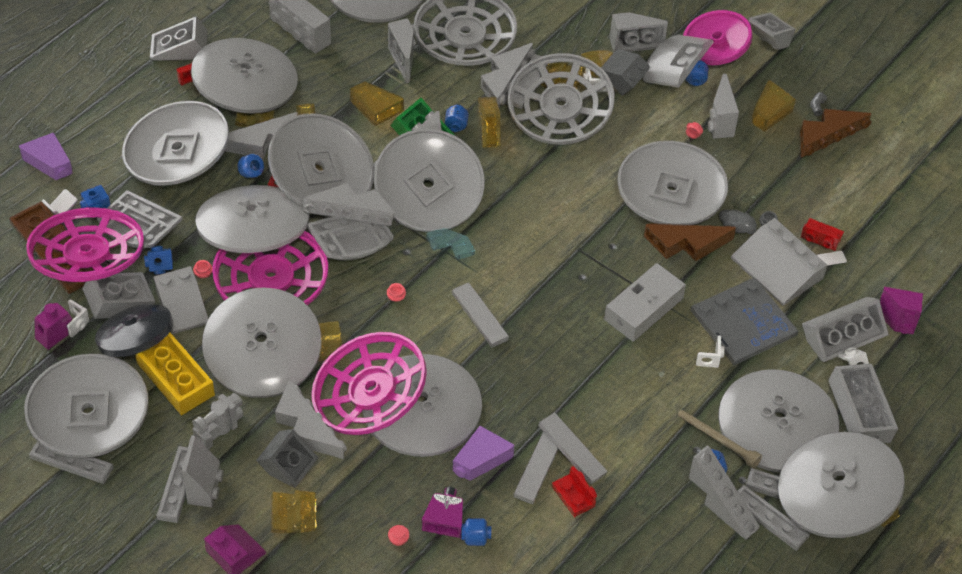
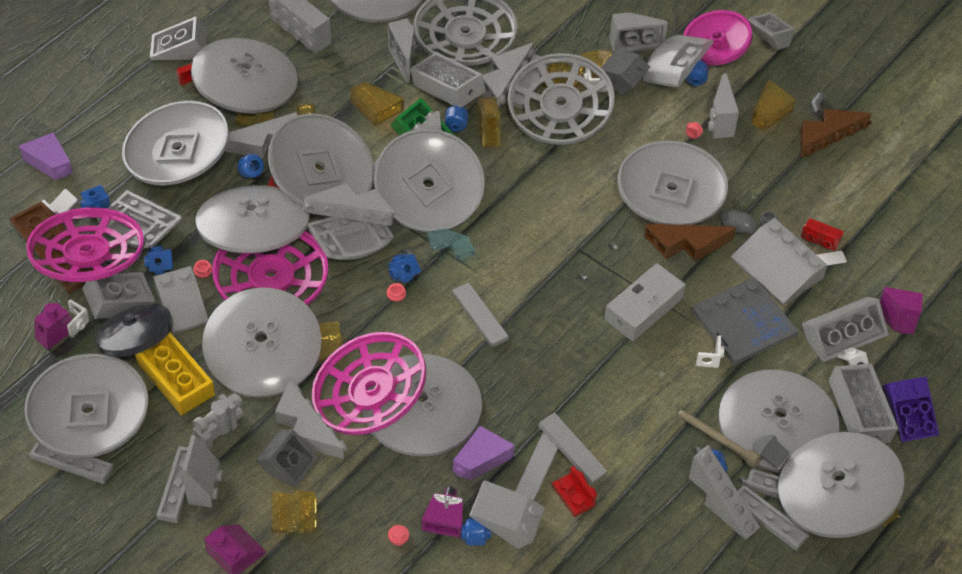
none -> blue brick [388,254,421,283]
none -> light grey brick [410,52,486,107]
none -> light grey slope [469,481,545,549]
none -> dark grey tile [755,435,790,469]
none -> dark purple slope [881,377,939,442]

